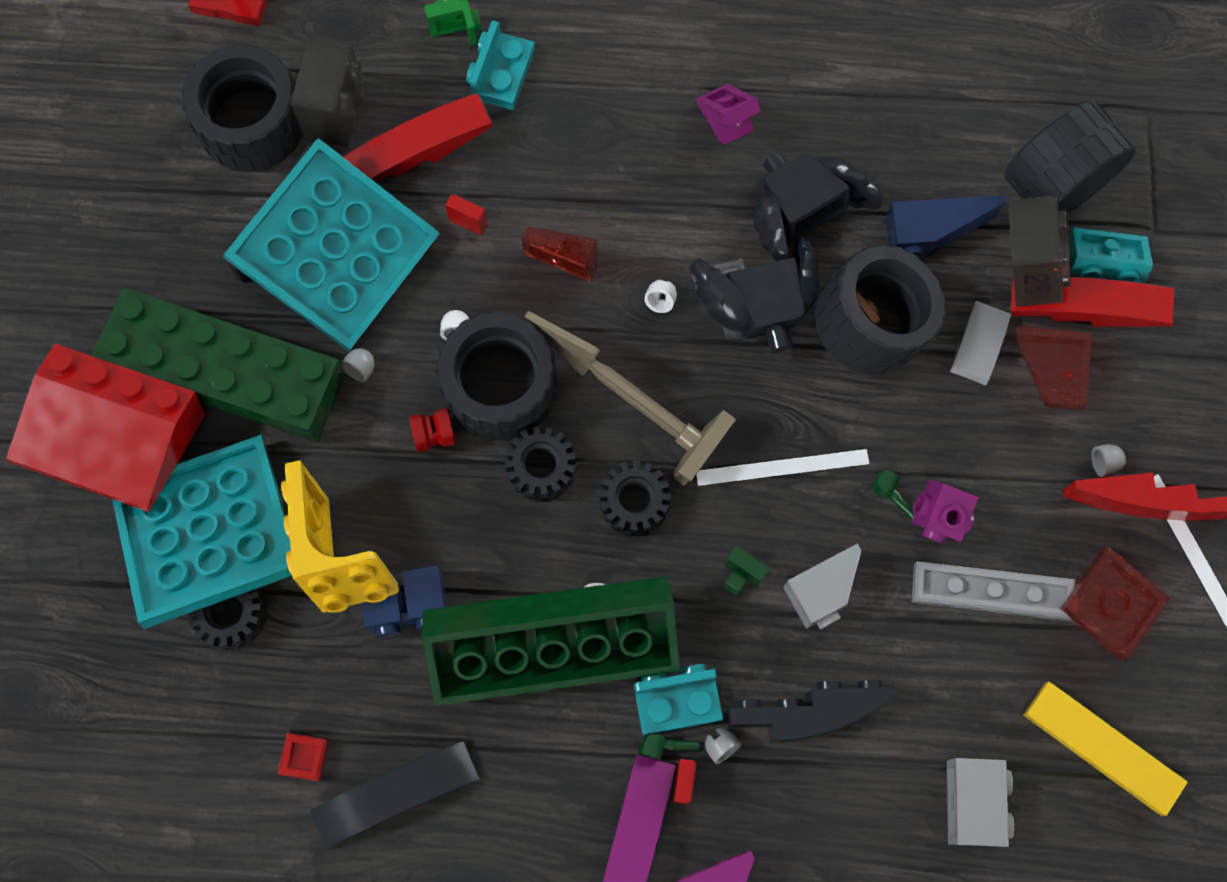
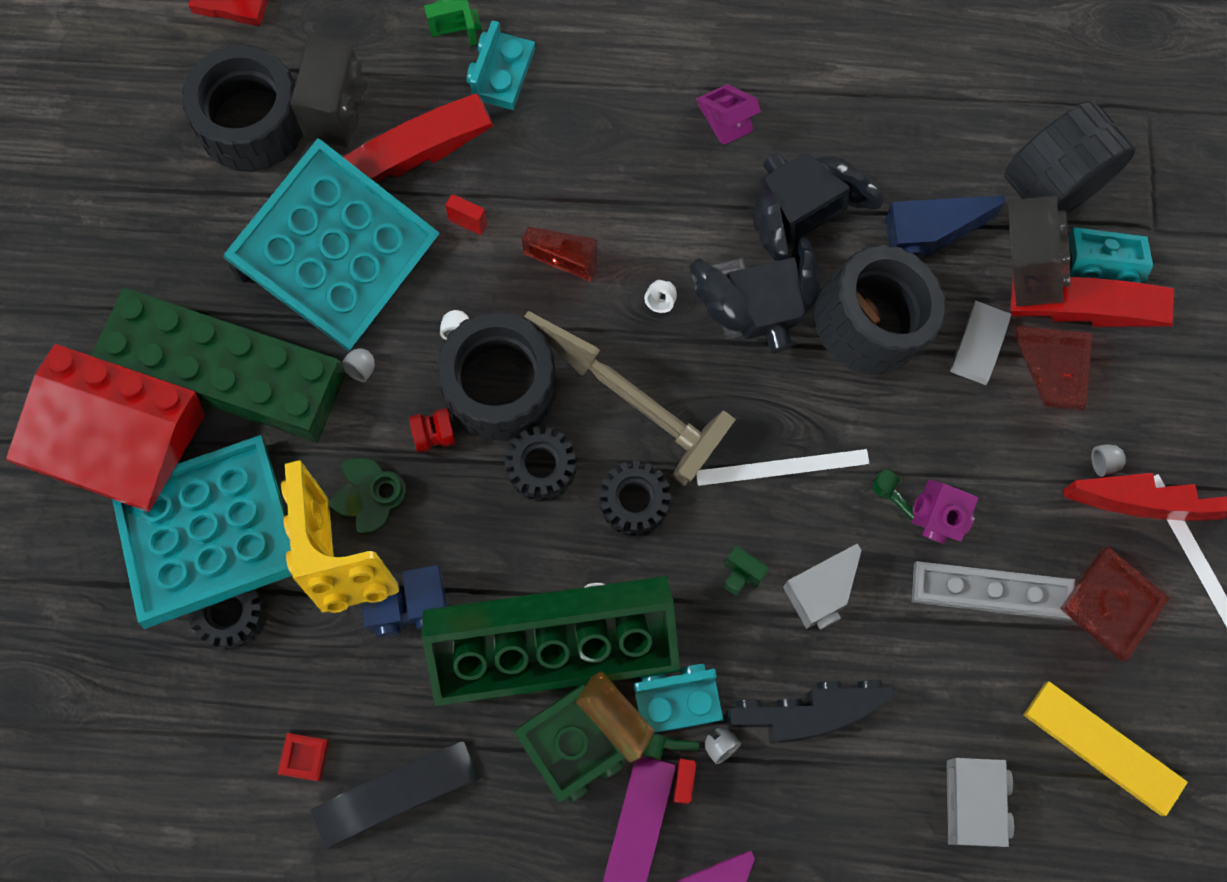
none -> dark green plate [329,458,407,534]
none -> dark green plate [513,684,629,803]
none -> clear orange tile [576,671,654,762]

